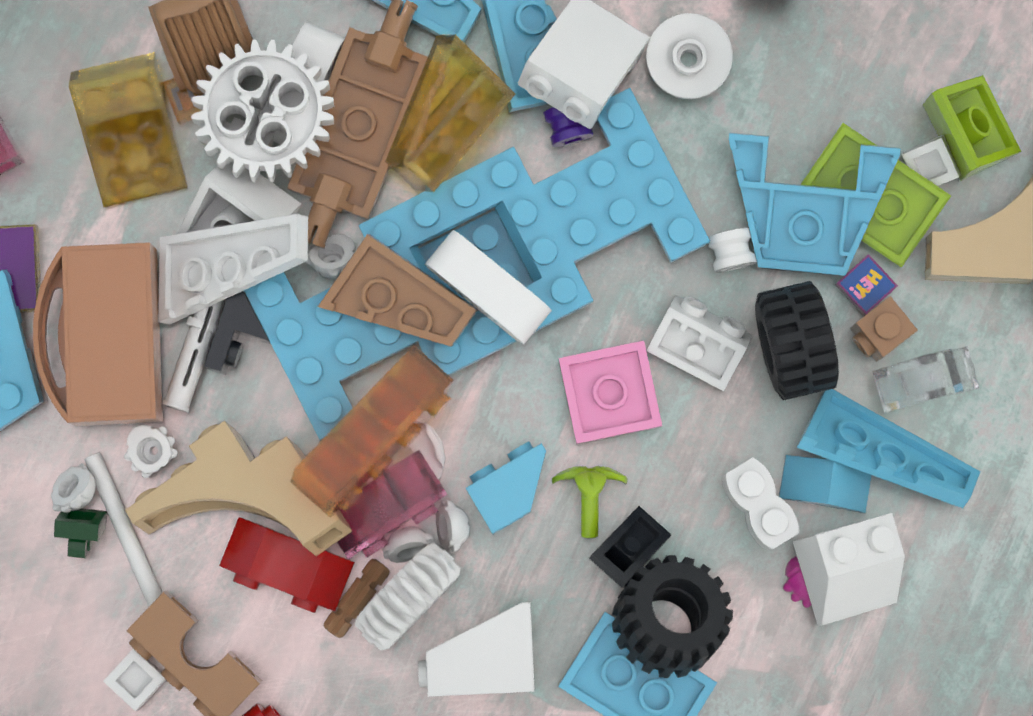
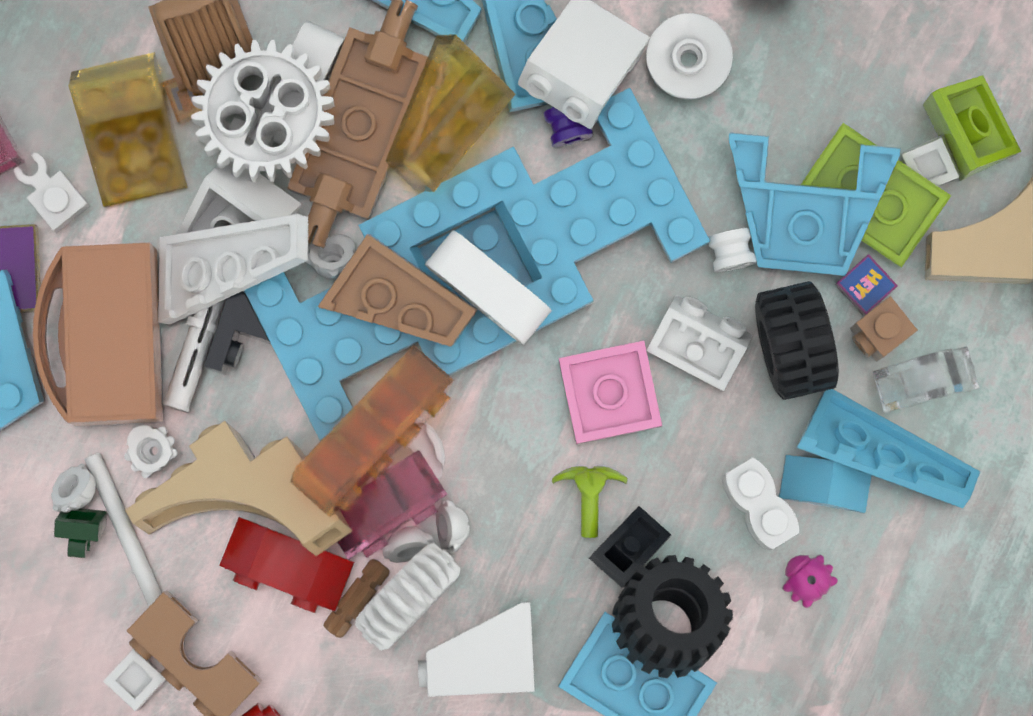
medium azure slope [466,441,546,535] -> none
white slope [793,513,905,626] -> none
none -> white plate [14,152,90,233]

